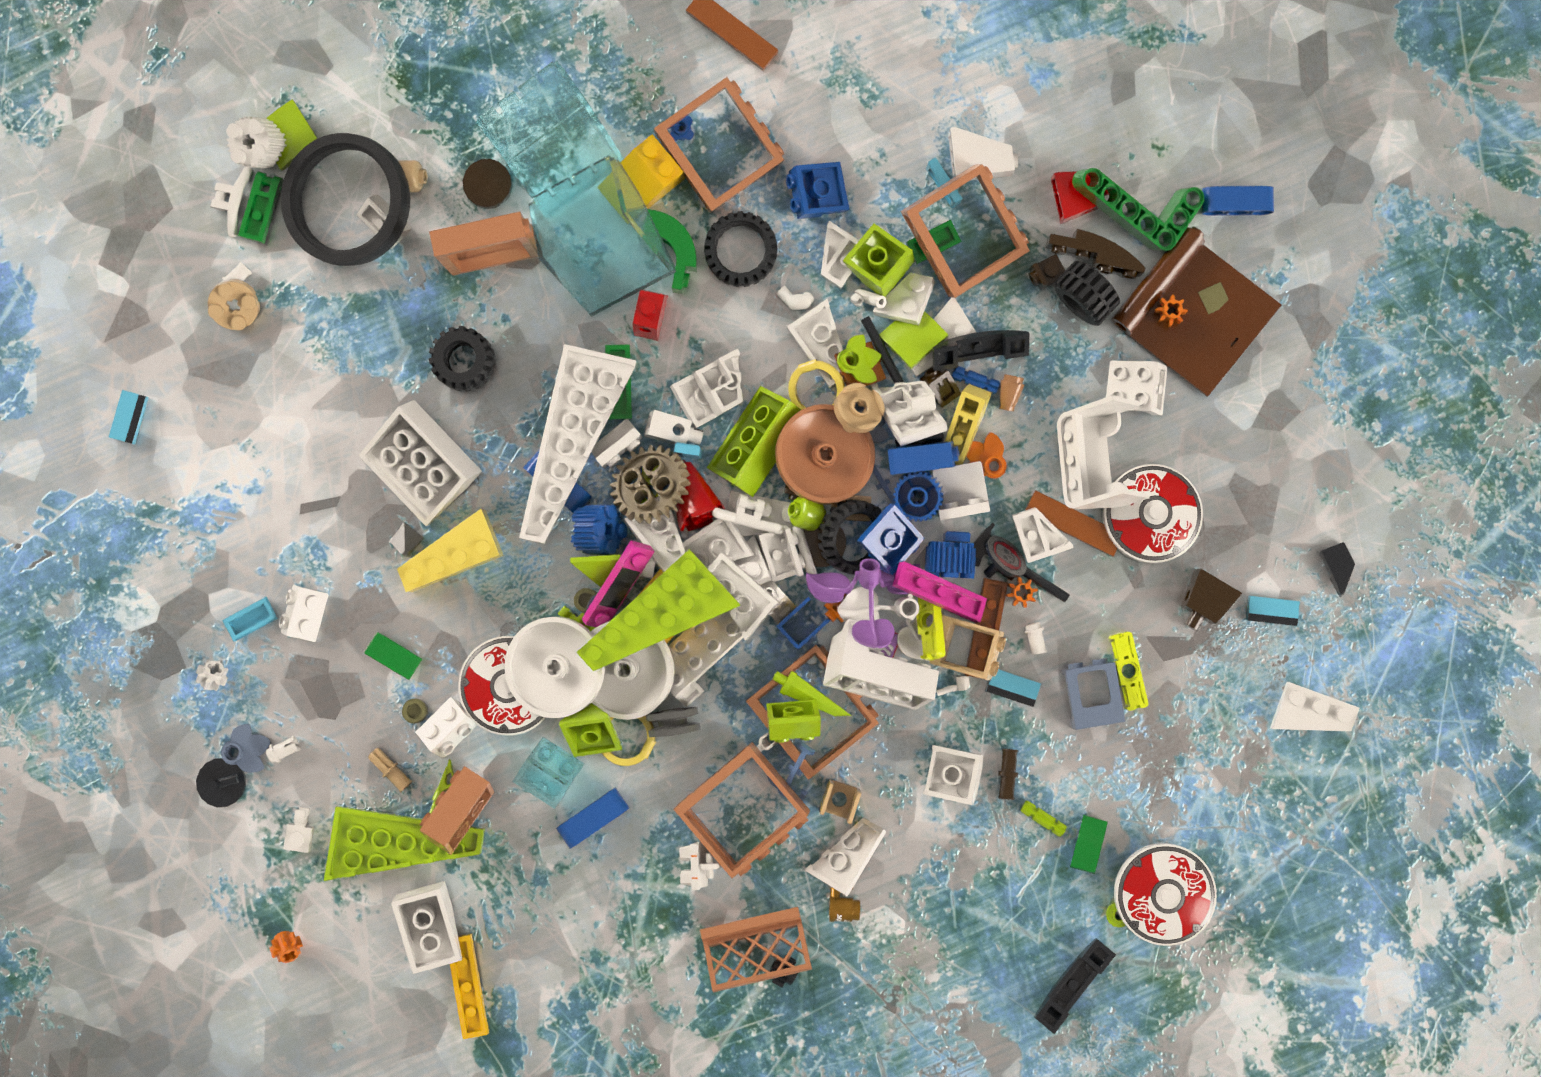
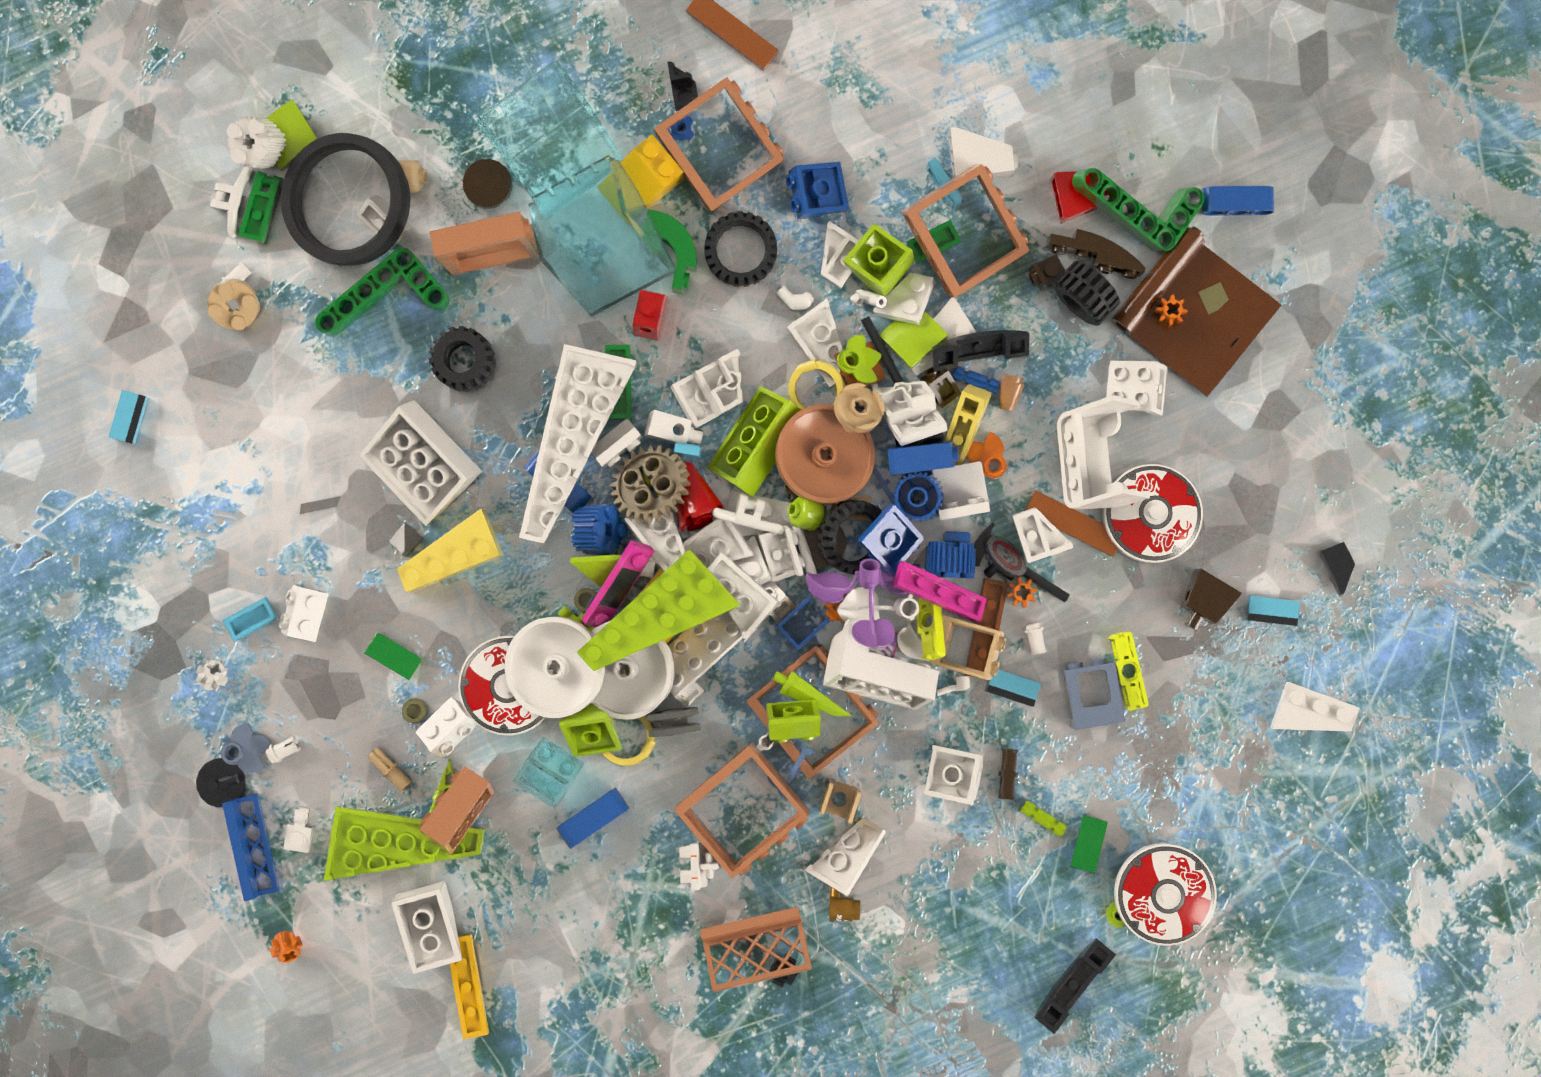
none -> blue fence [222,793,280,902]
none -> green beam [315,247,450,337]
none -> black slope [667,61,700,112]

